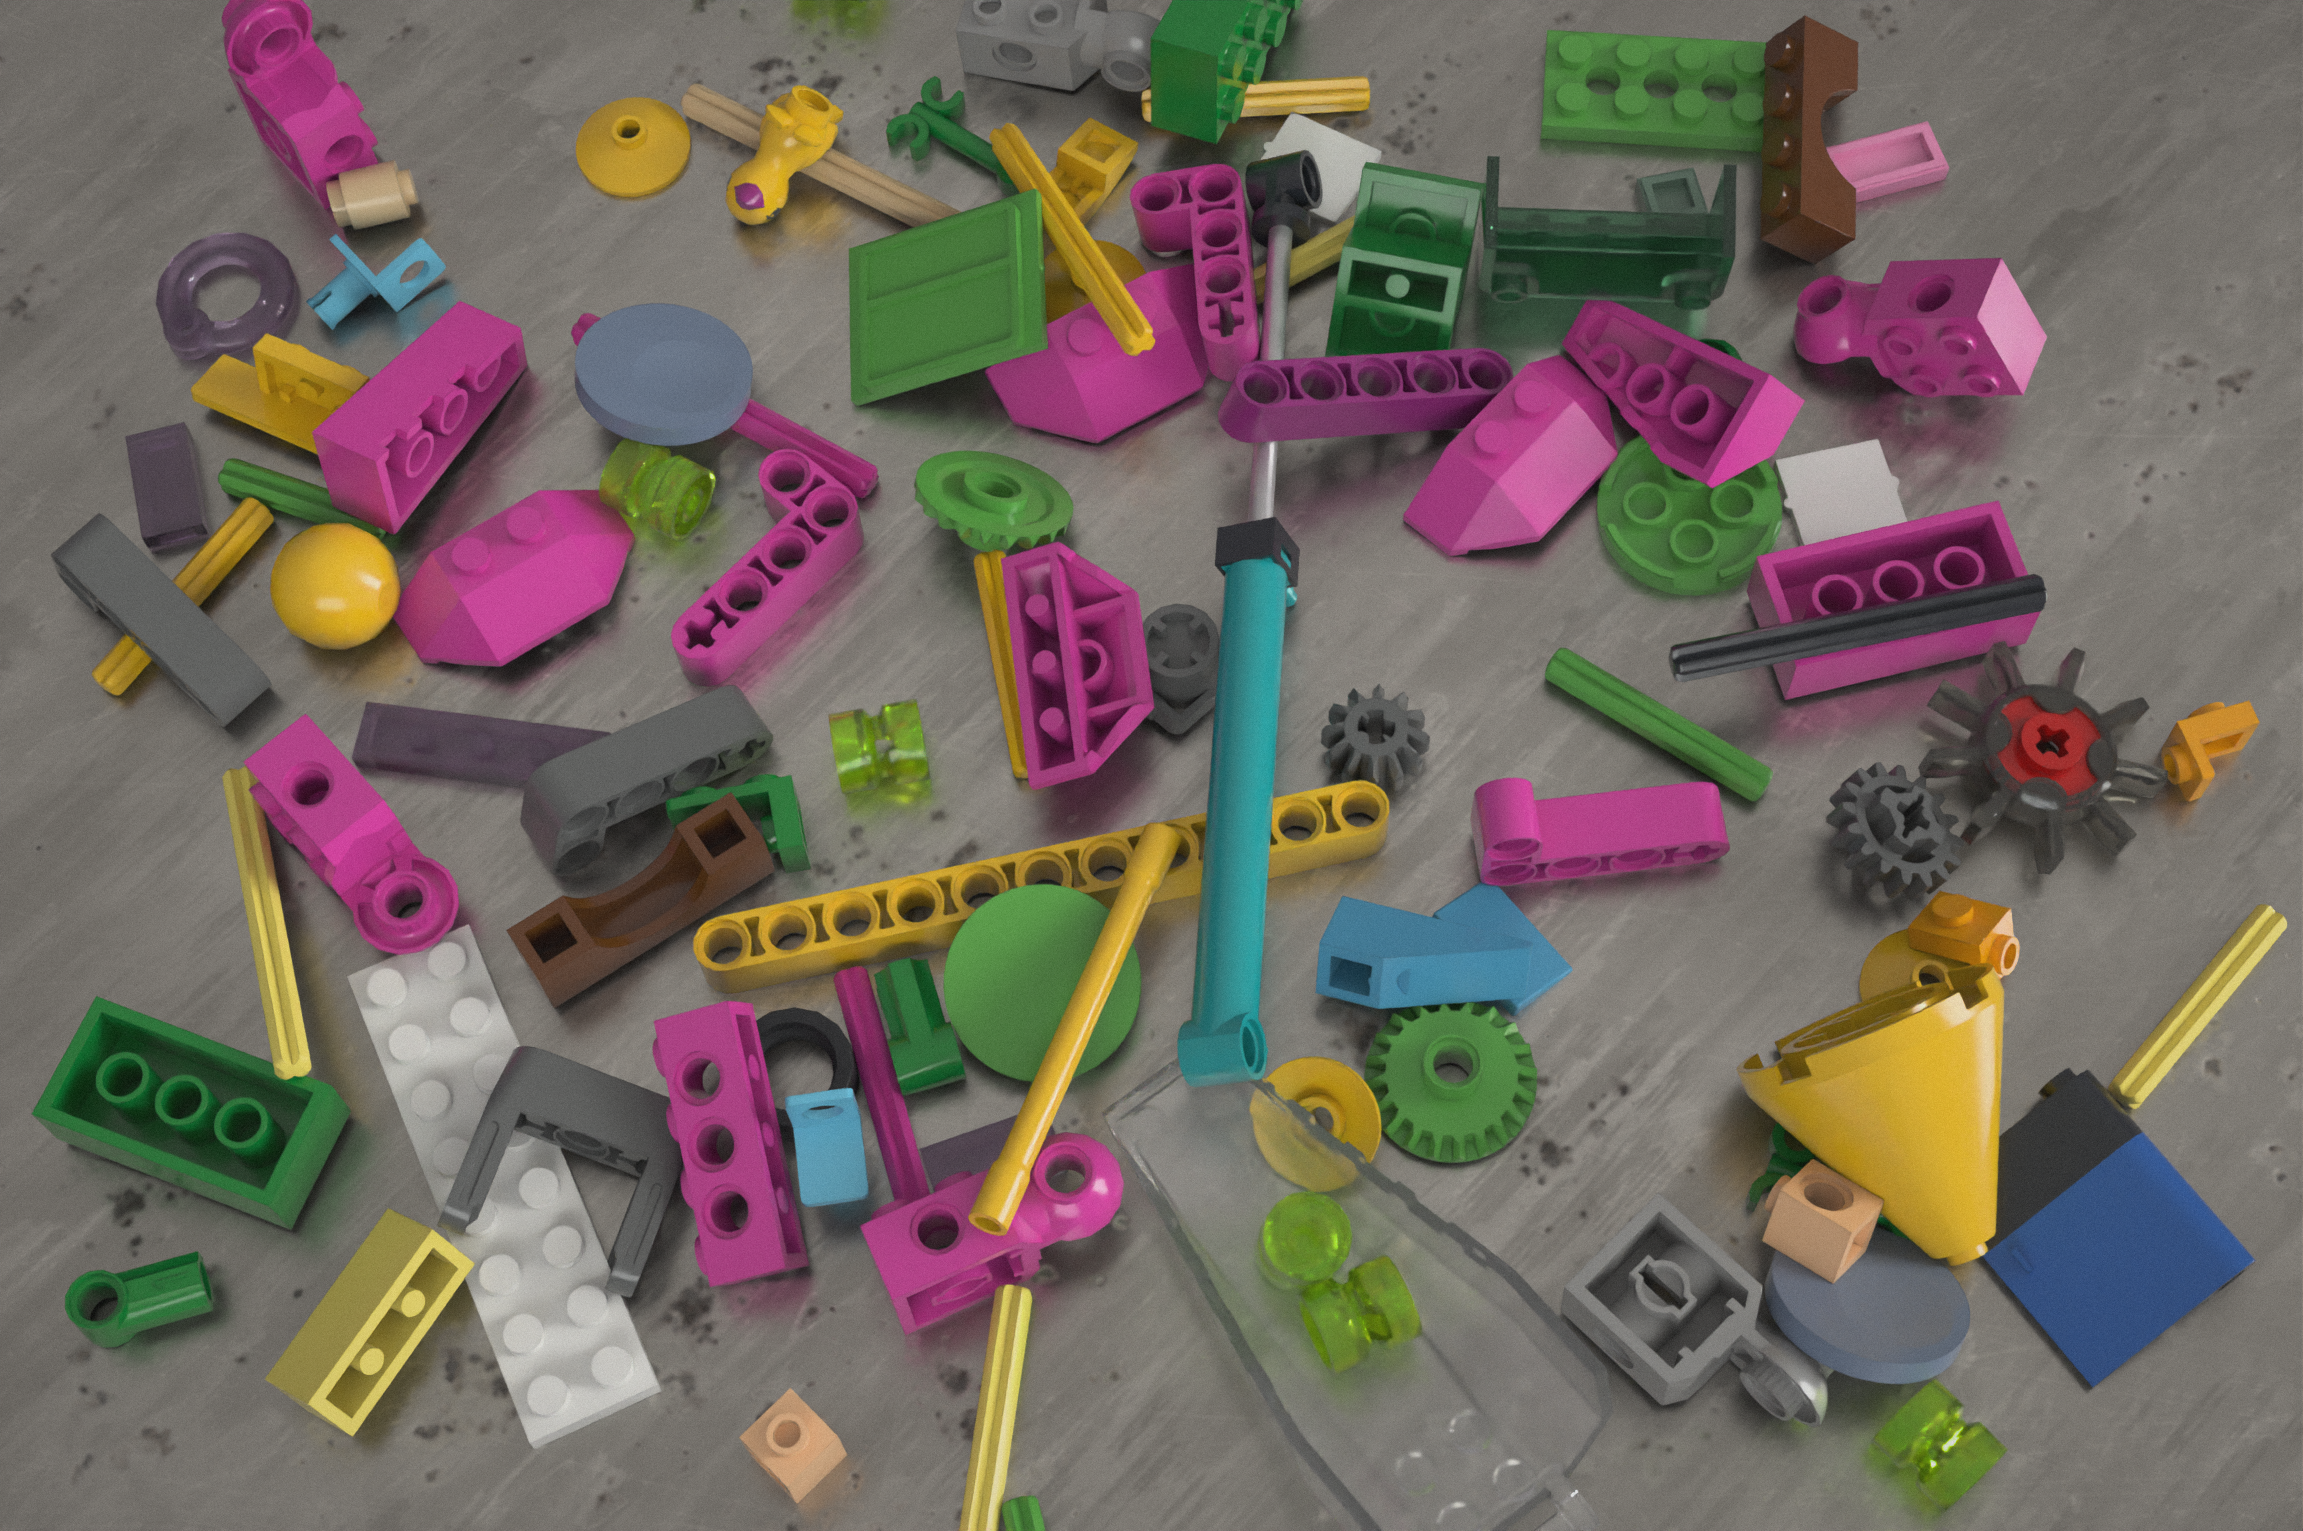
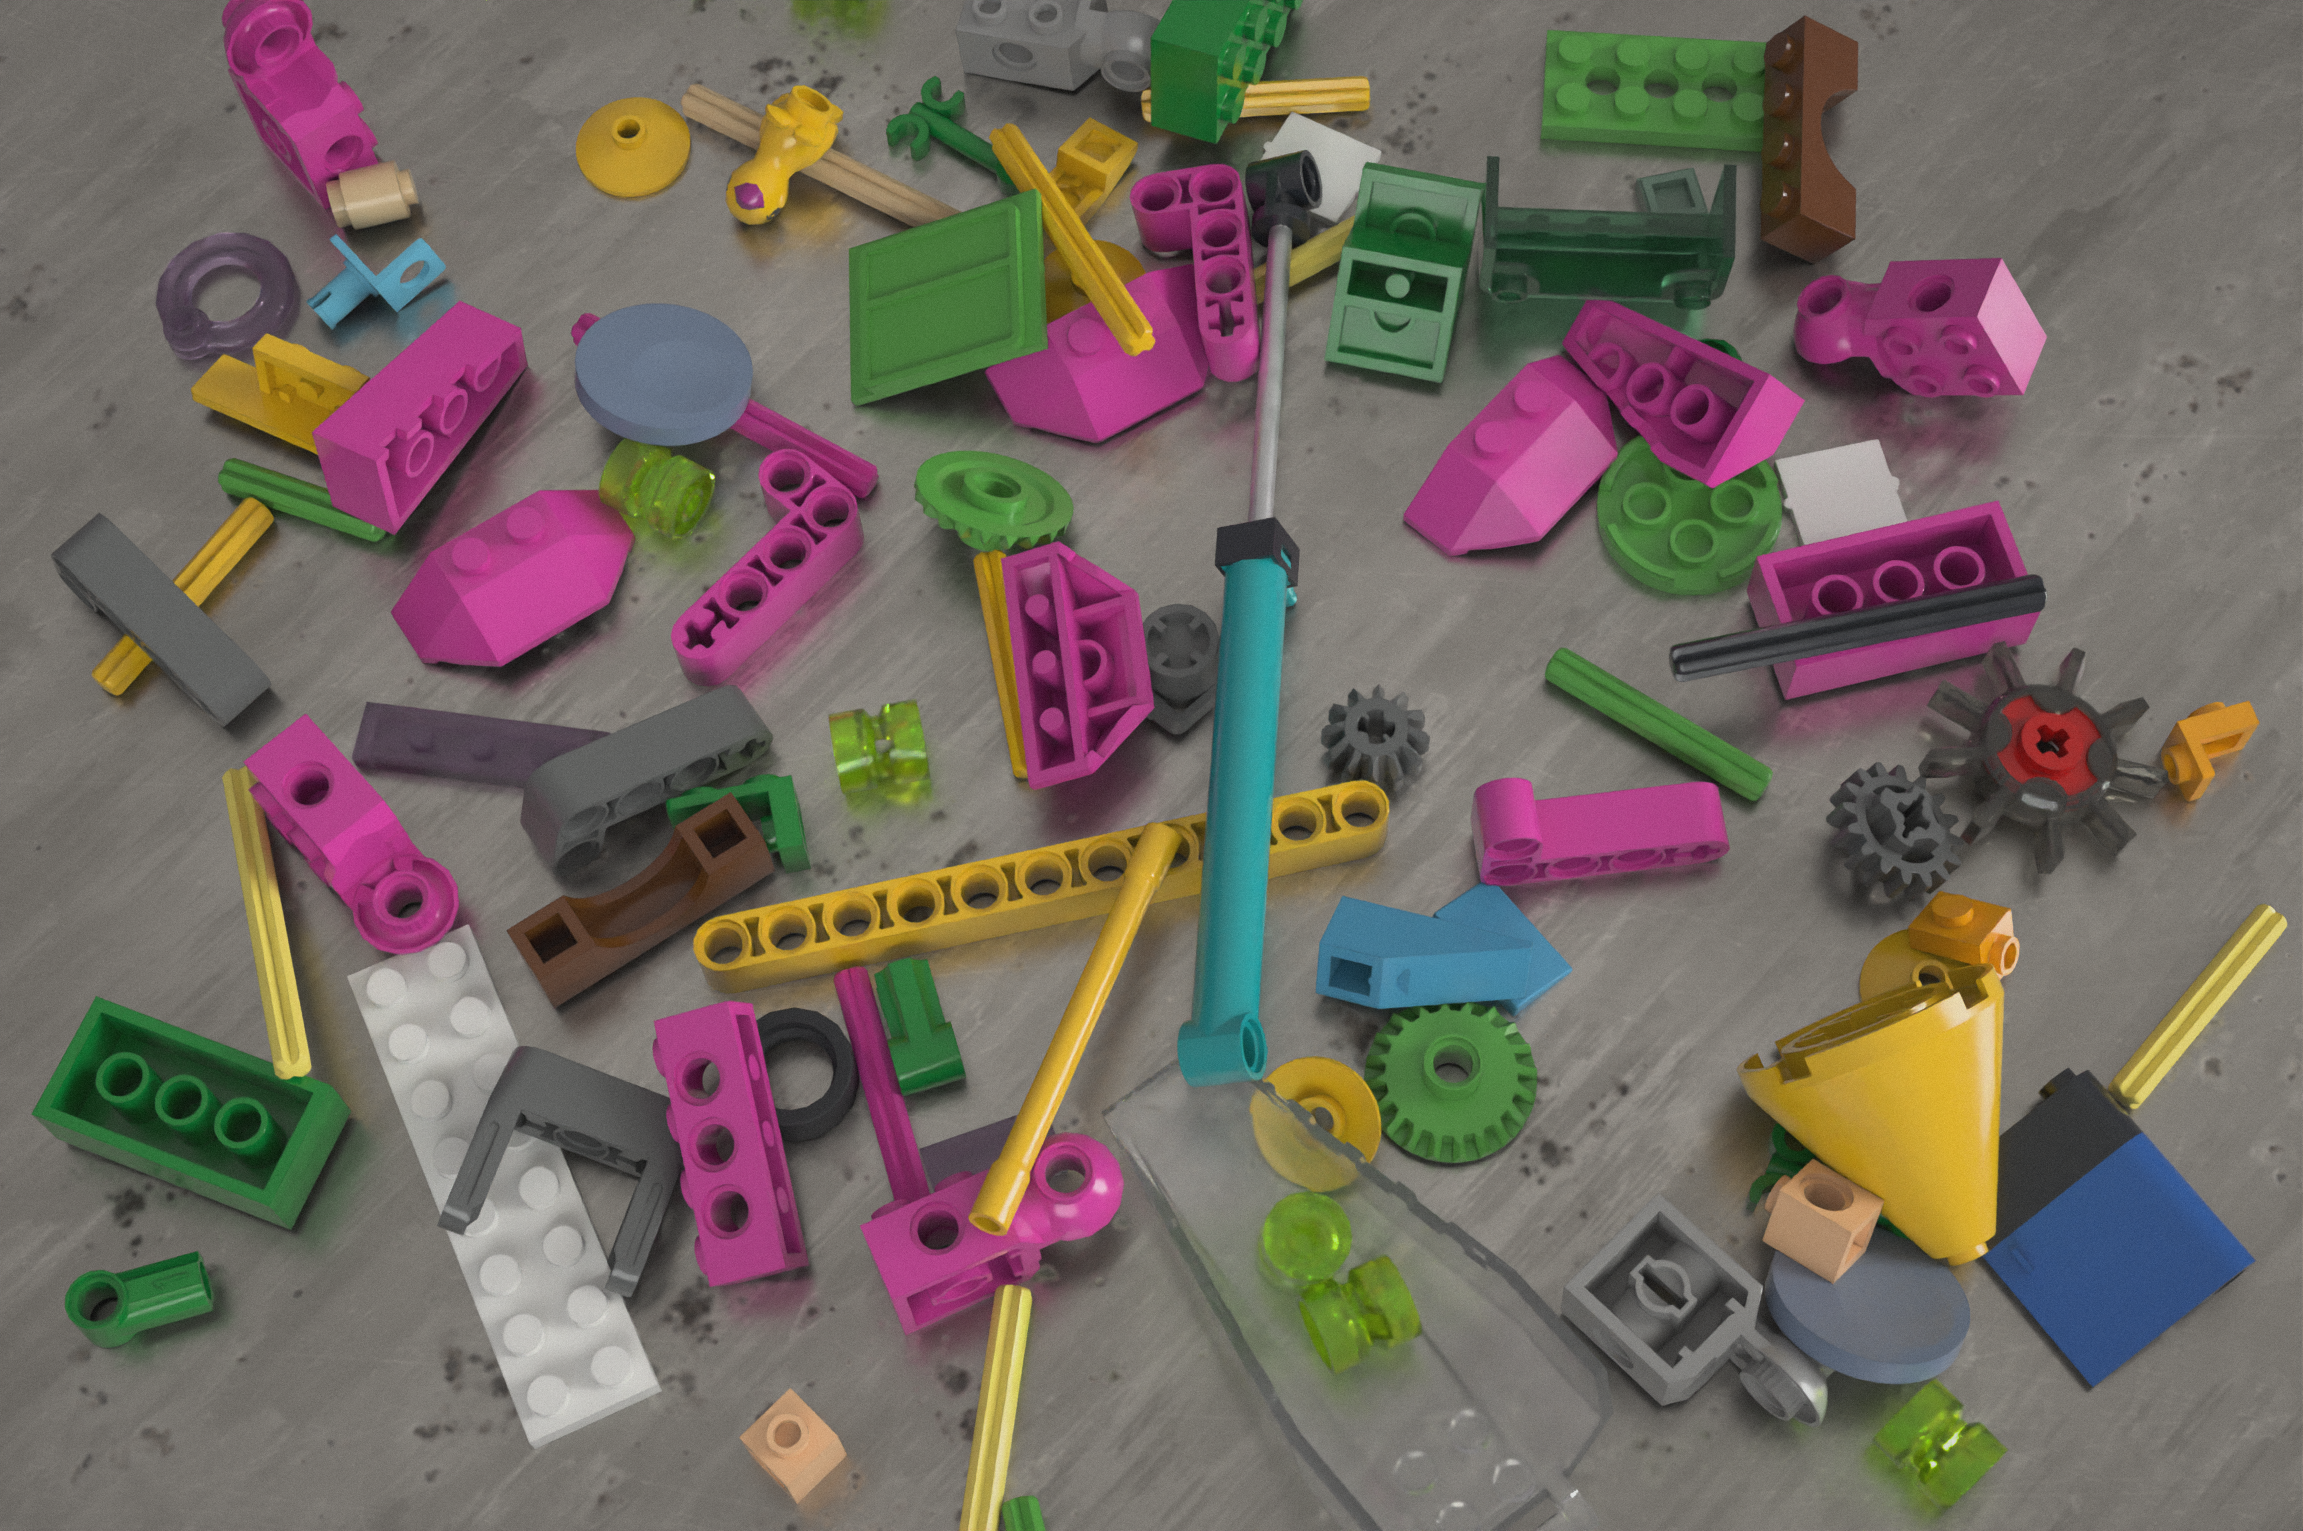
clear purple tile [125,422,208,549] -> none
light yellow brick [265,1208,475,1437] -> none
yellow piece [270,523,401,650] -> none
medium azure bracket [785,1088,869,1207] -> none
bright green tile [943,884,1142,1082] -> none
magenta beam [1218,348,1514,443] -> none
bright pink tile [1826,121,1949,203] -> none

